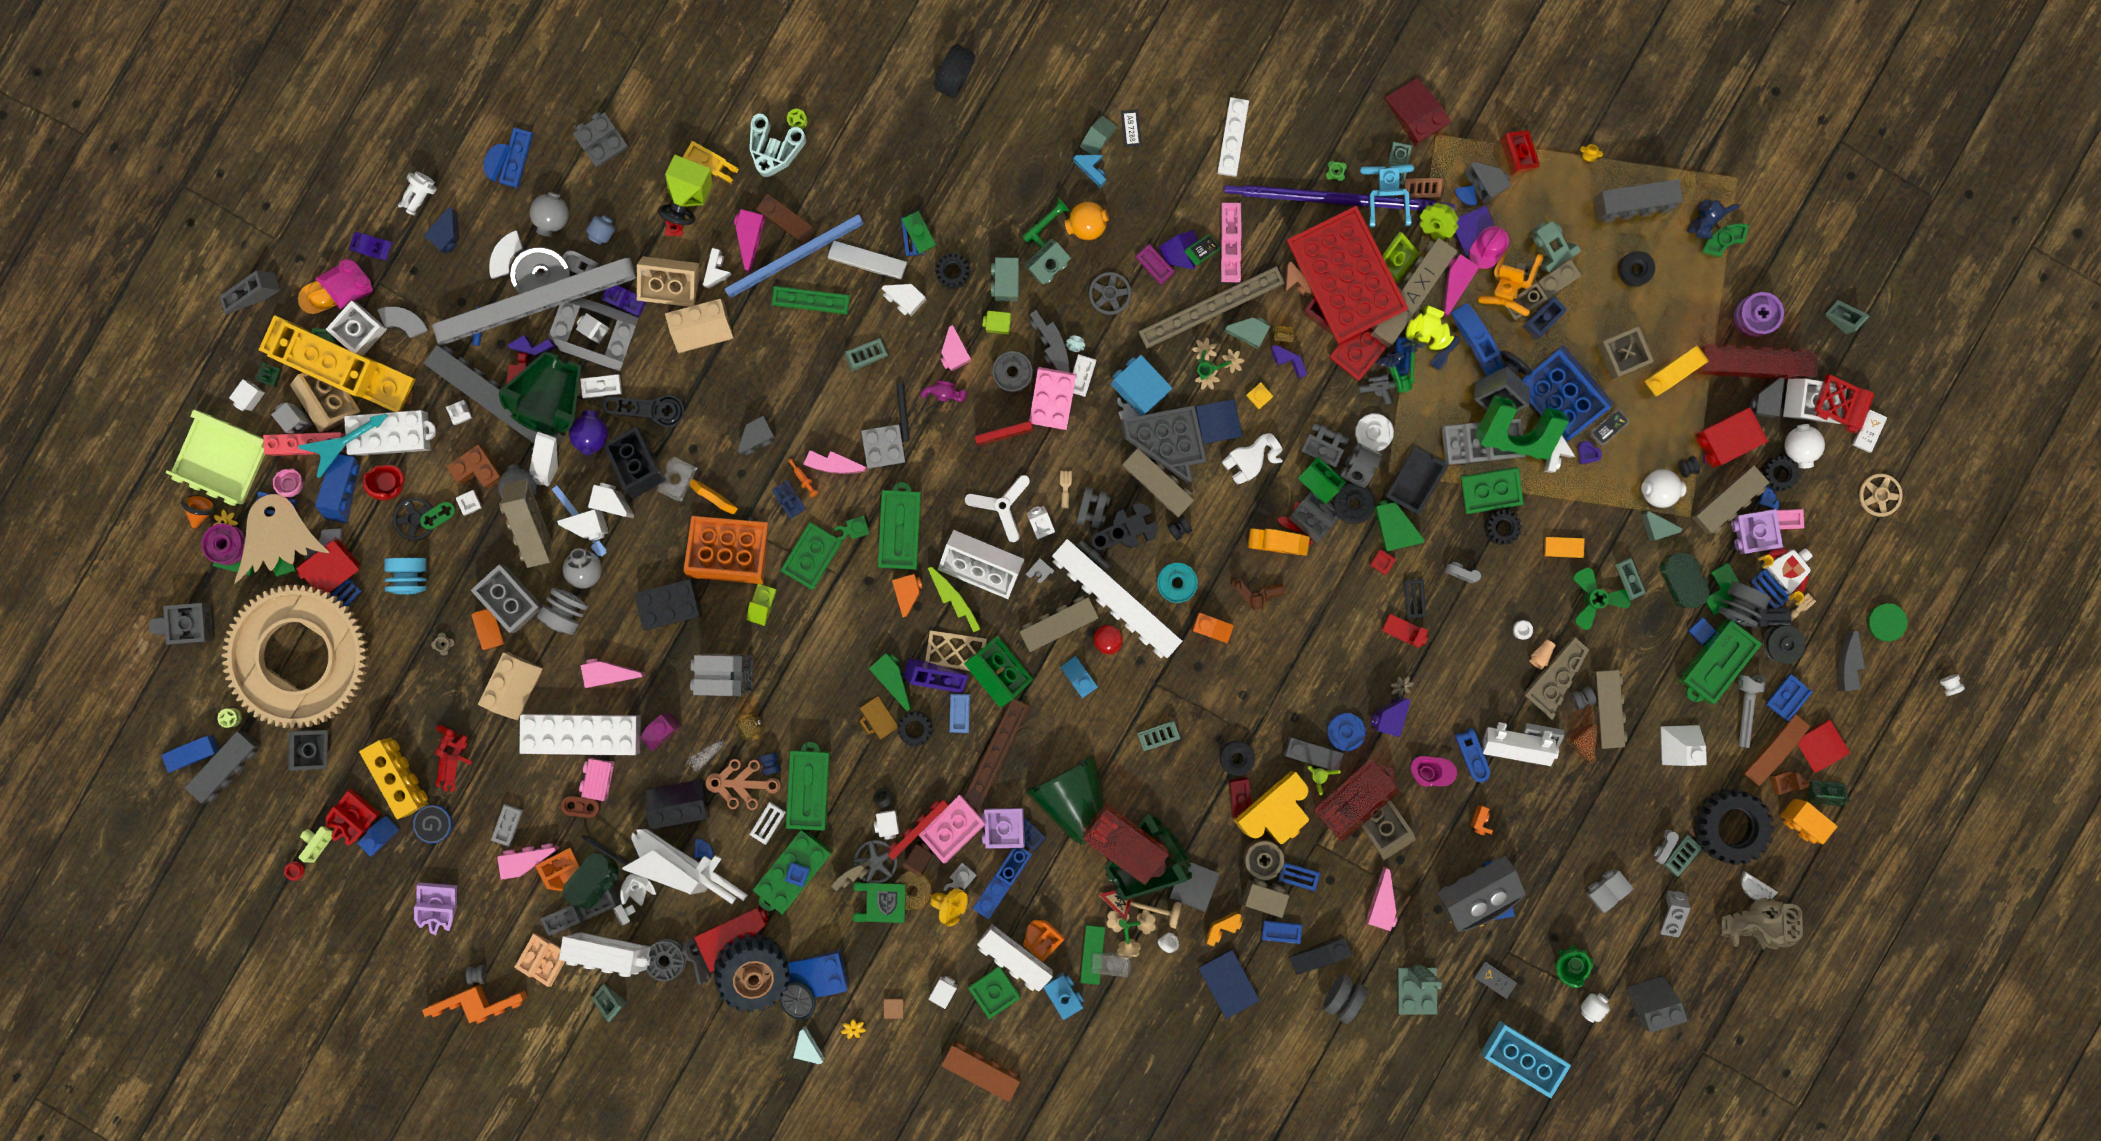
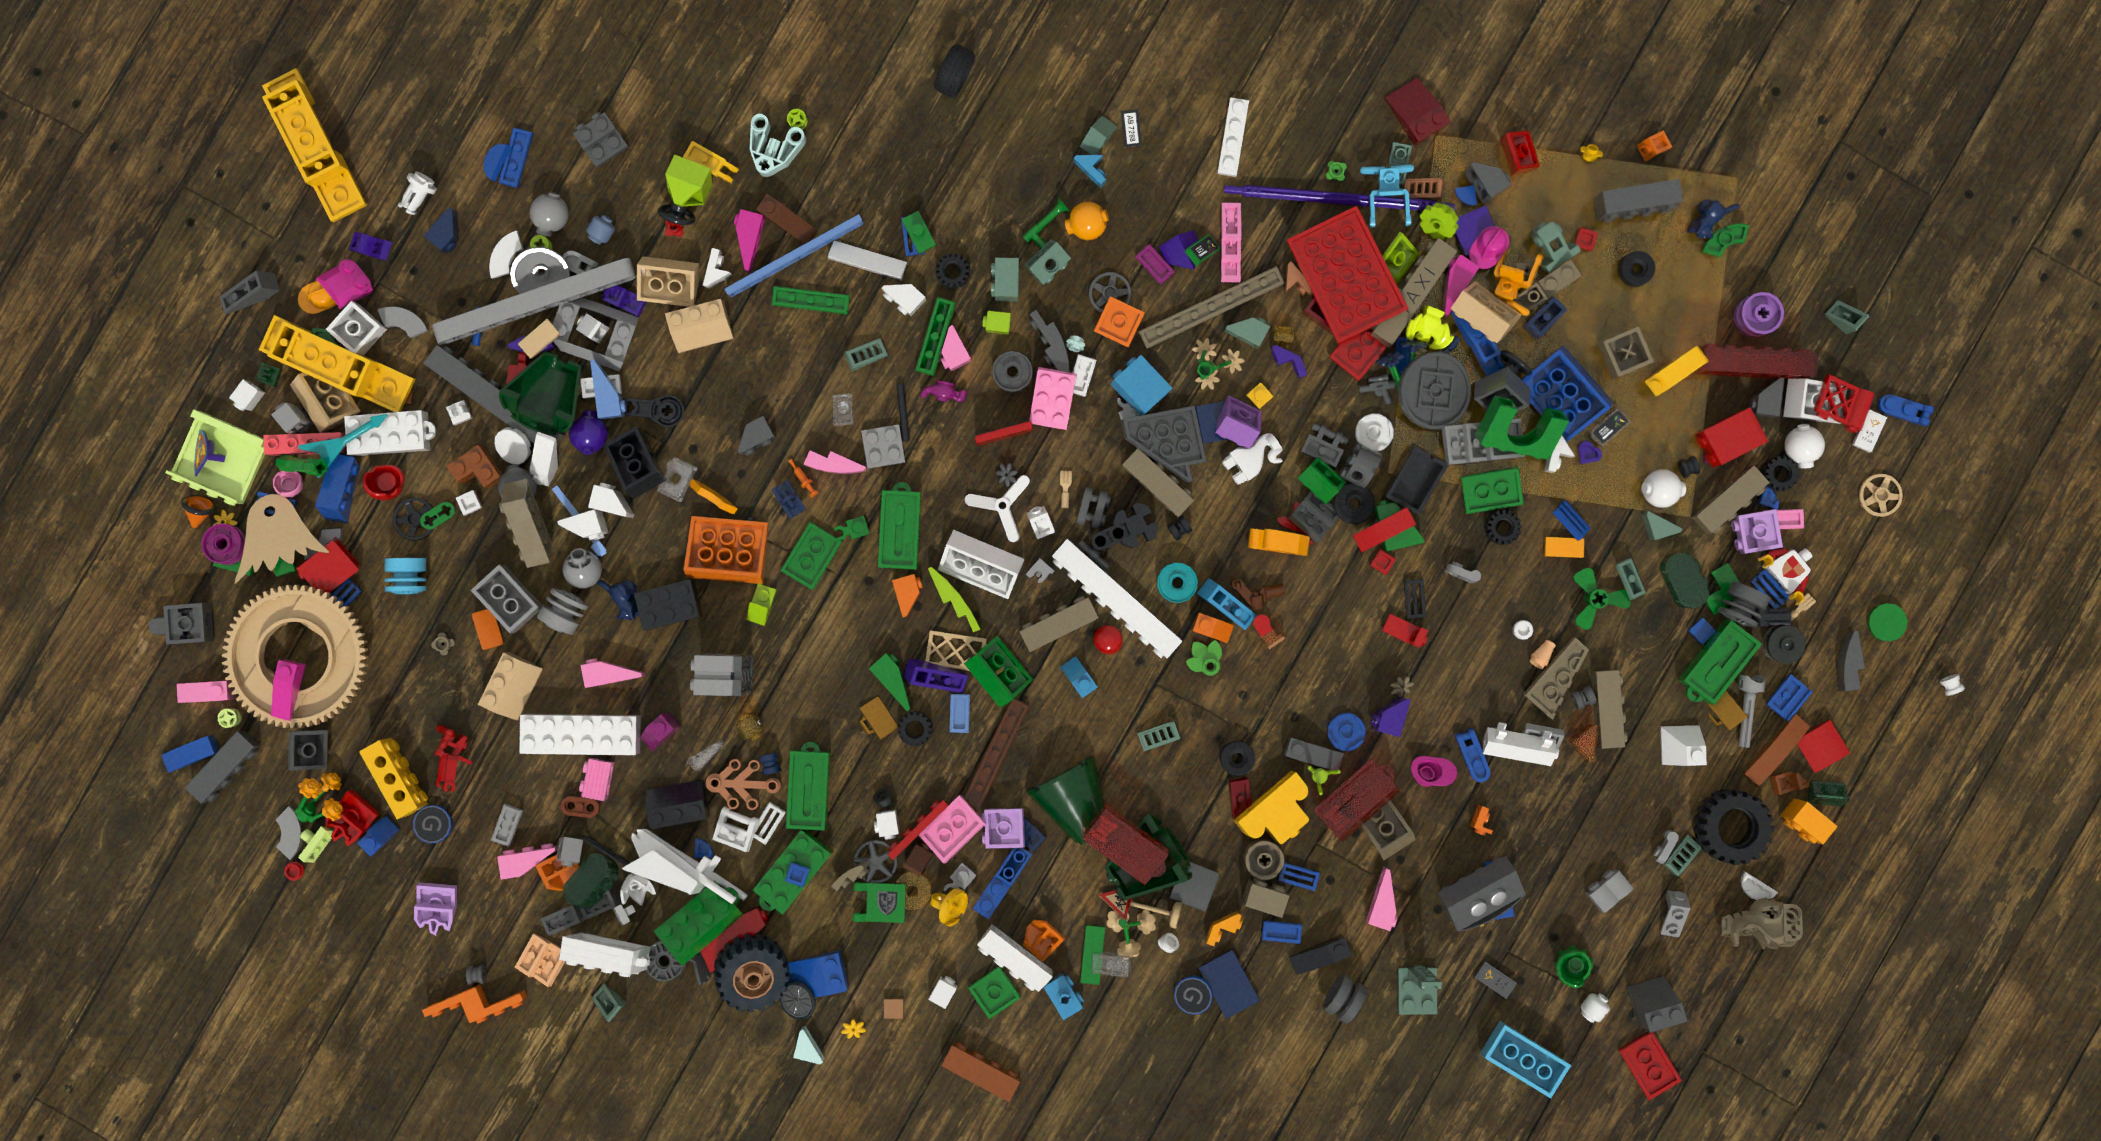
none -> bright pink slope [177,680,236,703]
none -> shield [194,429,225,477]
none -> yellow bracket [262,68,367,223]
none -> dark pink slope [271,659,306,721]
none -> green axle [276,454,328,476]
none -> light grey tile [276,805,302,860]
none -> light orange plant [294,772,343,823]
none -> white tile [494,427,531,464]
none -> tan tile [518,319,561,359]
none -> lime wheel [530,235,553,250]
none -> light grey brick [556,837,583,867]
none -> medium blue slope [590,360,627,419]
none -> dark blue animal [597,580,639,621]
none -> green piece [654,881,743,966]
none -> white plate [712,806,760,852]
none -> clear slope [833,393,855,426]
none -> green brick [915,297,956,376]
none -> dark grey plant [995,463,1018,487]
none -> orange plate [1094,296,1145,347]
none -> black tile [1174,975,1213,1015]
none -> bright green plate [1186,640,1222,676]
none -> dark azure slope [1197,578,1257,630]
none -> medium lavender slope [1215,395,1262,449]
none -> leg [1253,615,1286,650]
none -> red slope [1352,507,1416,553]
none -> dark grey plate [1398,352,1471,429]
none -> tan slope [1450,281,1522,343]
none -> blue tile [1552,500,1591,541]
none -> red tile [1574,227,1598,252]
none -> red tile [1618,1032,1682,1100]
none -> orange bracket [1637,130,1672,162]
none -> pearl gold piece [1708,691,1748,731]
none -> blue plate [1877,394,1934,427]

